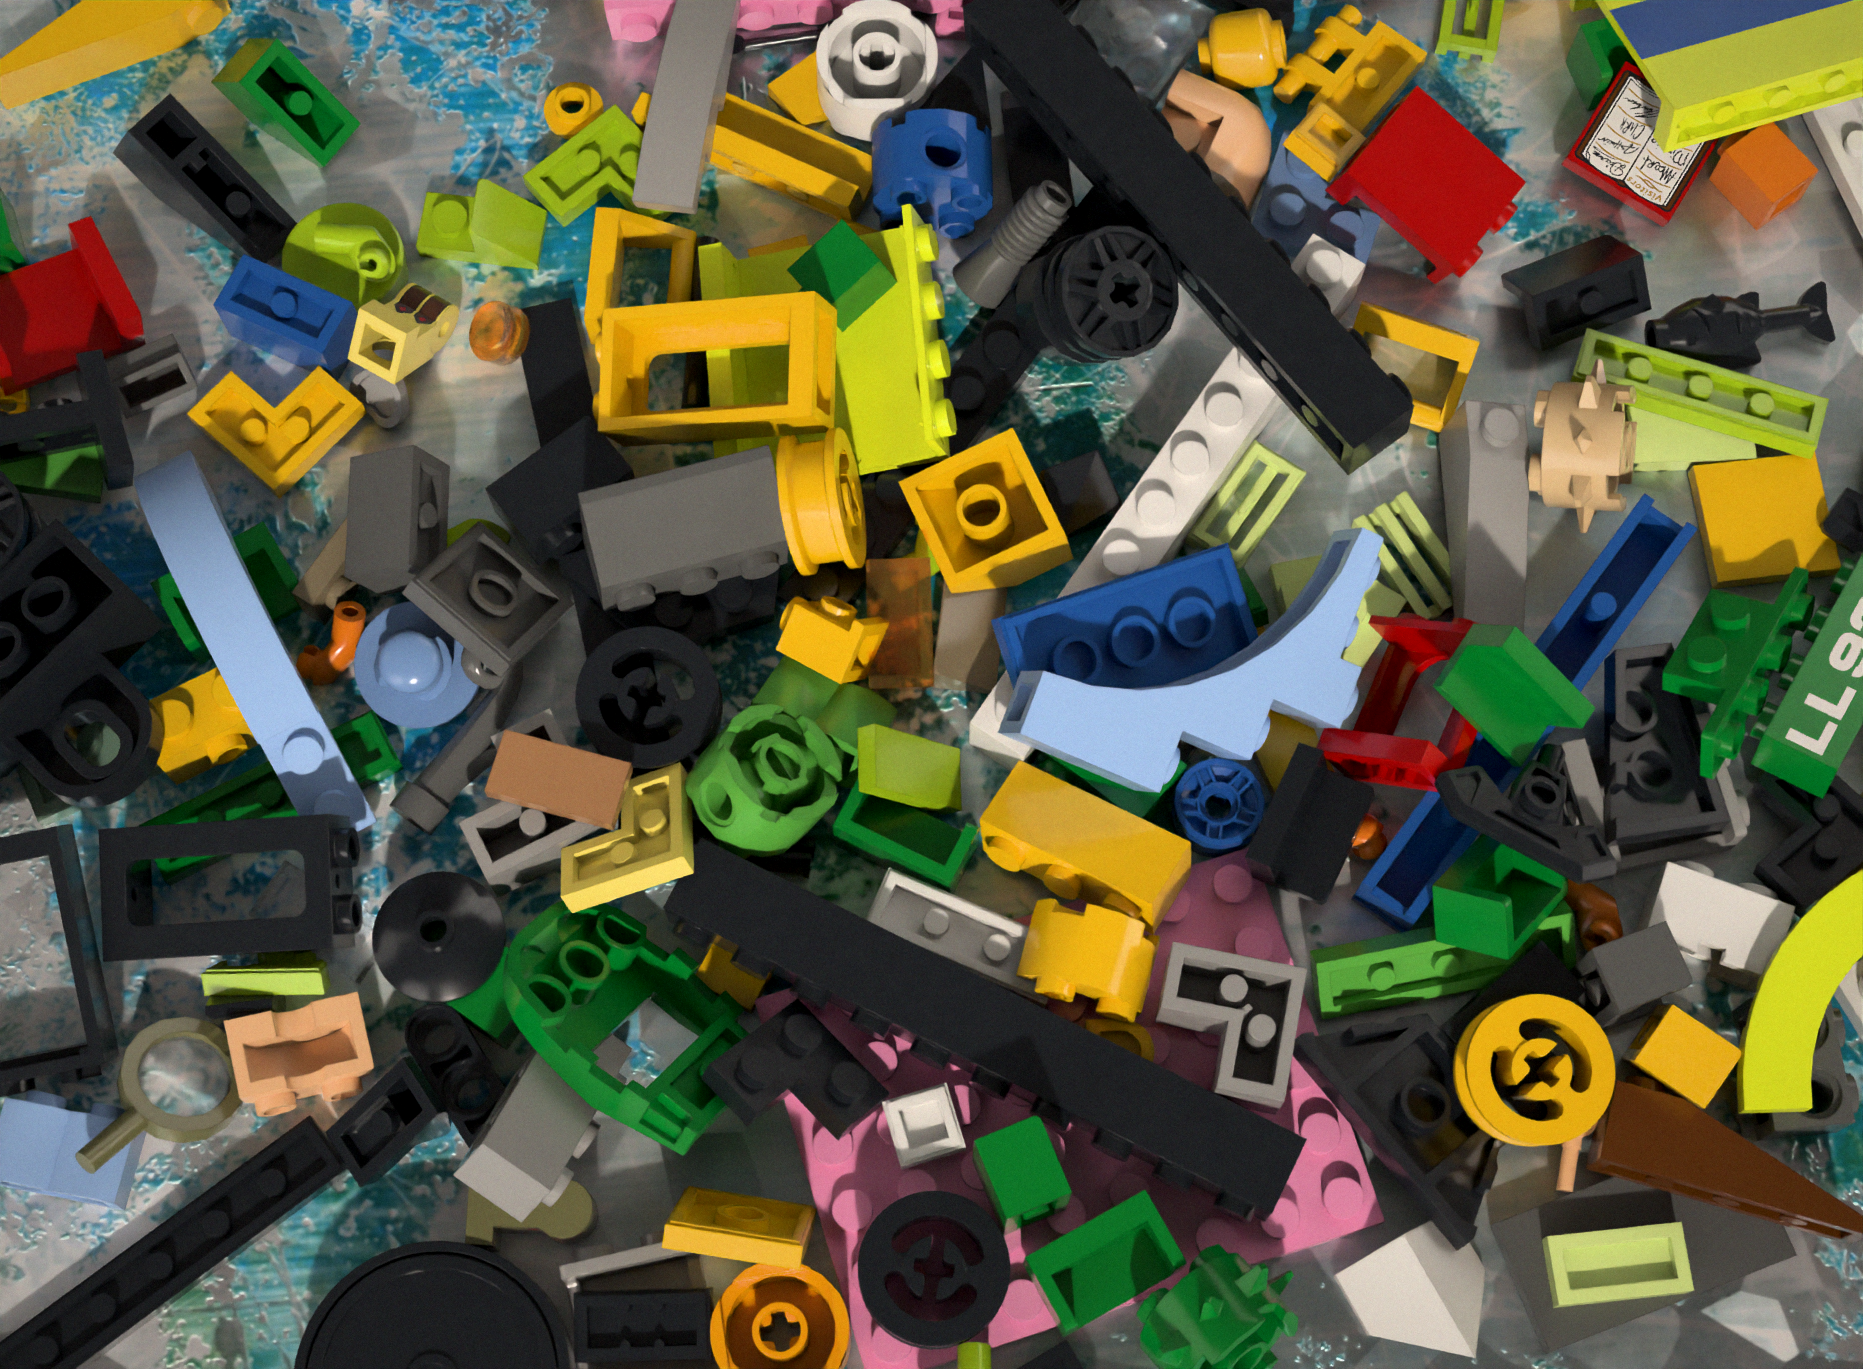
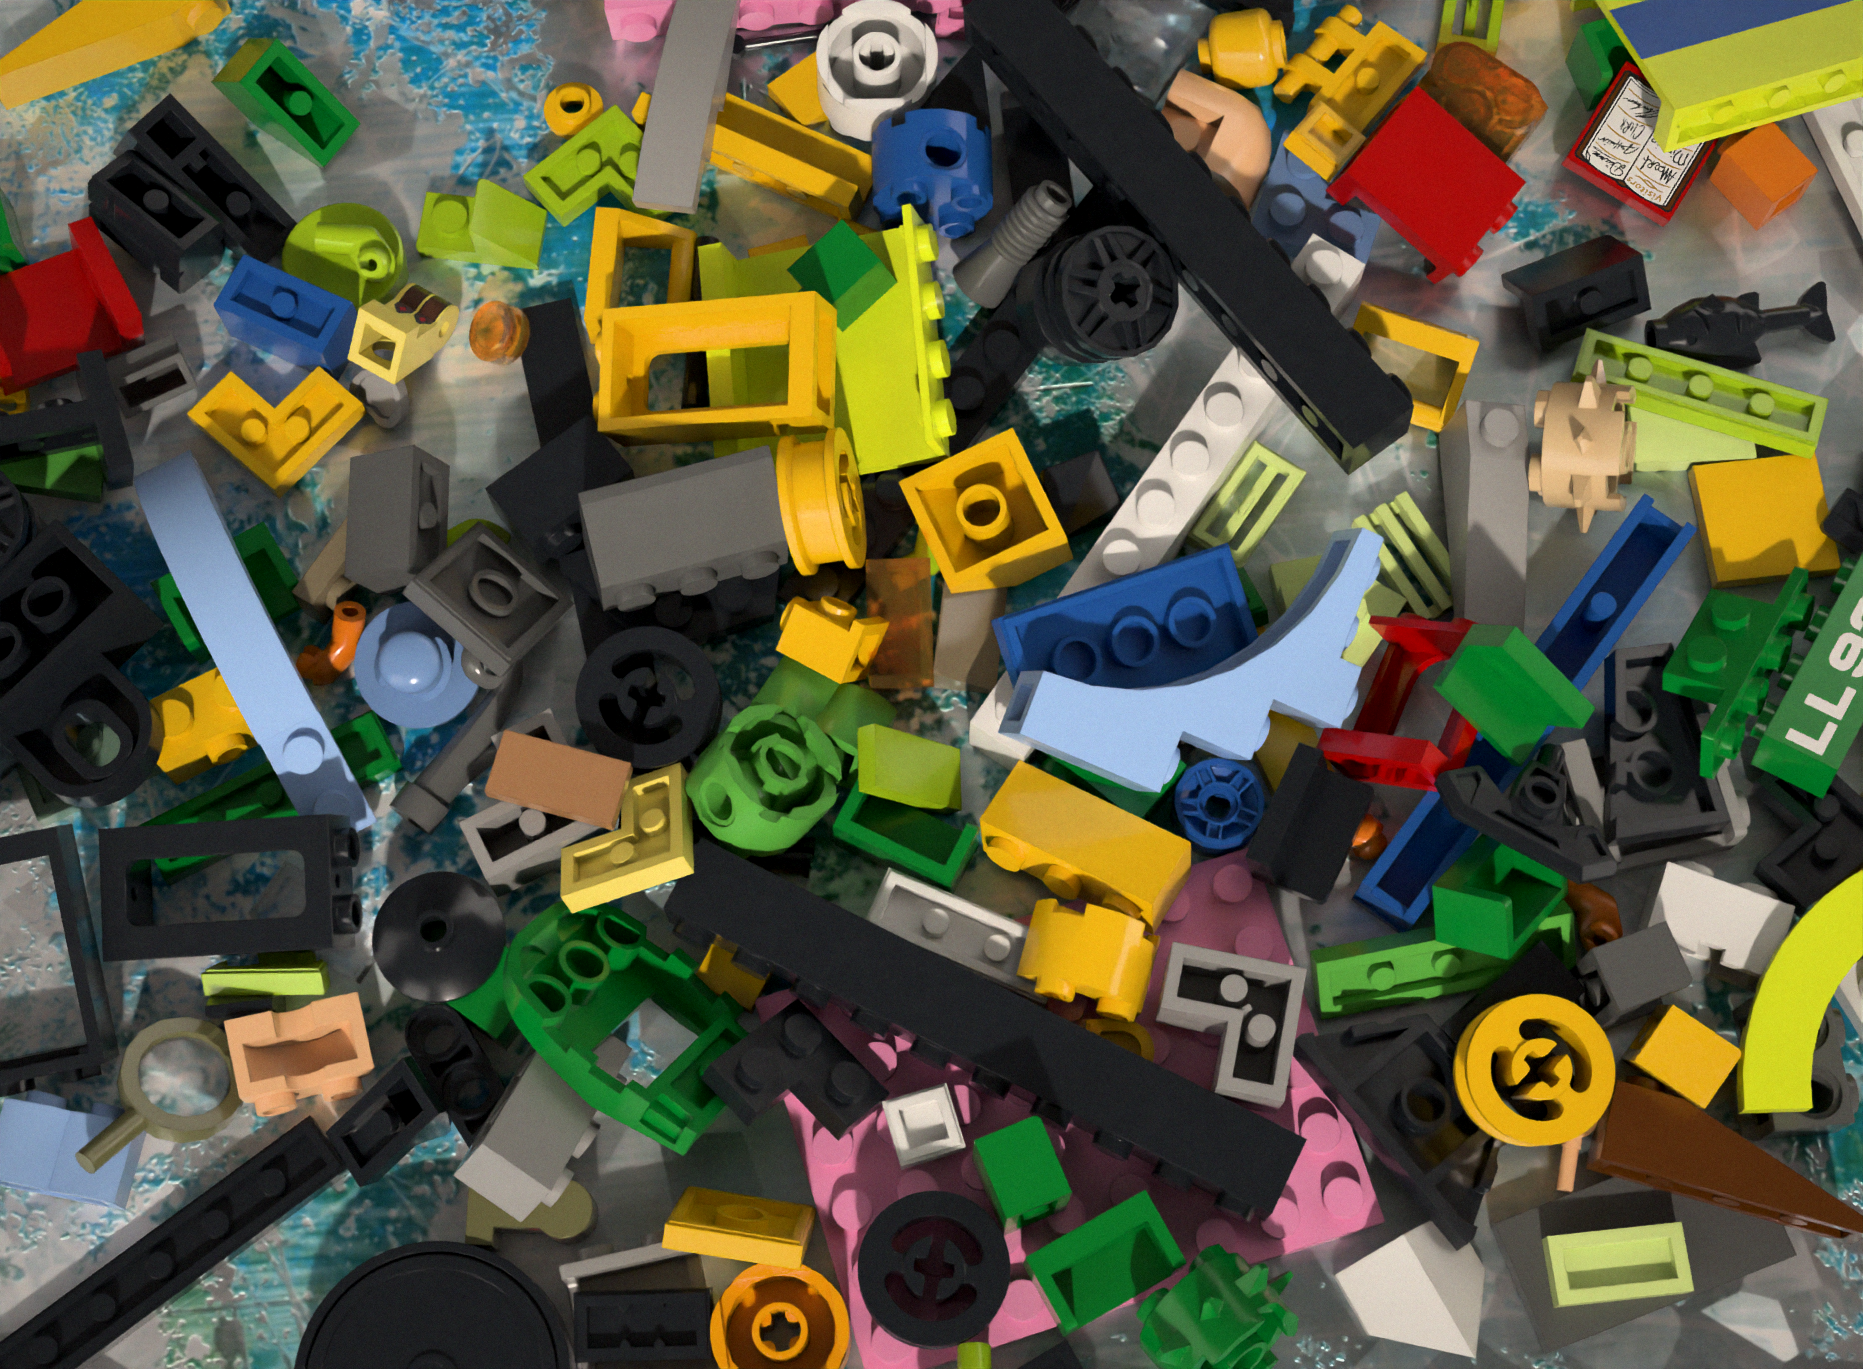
none -> black brick [88,149,224,294]
none -> clear orange slope [1416,41,1549,165]

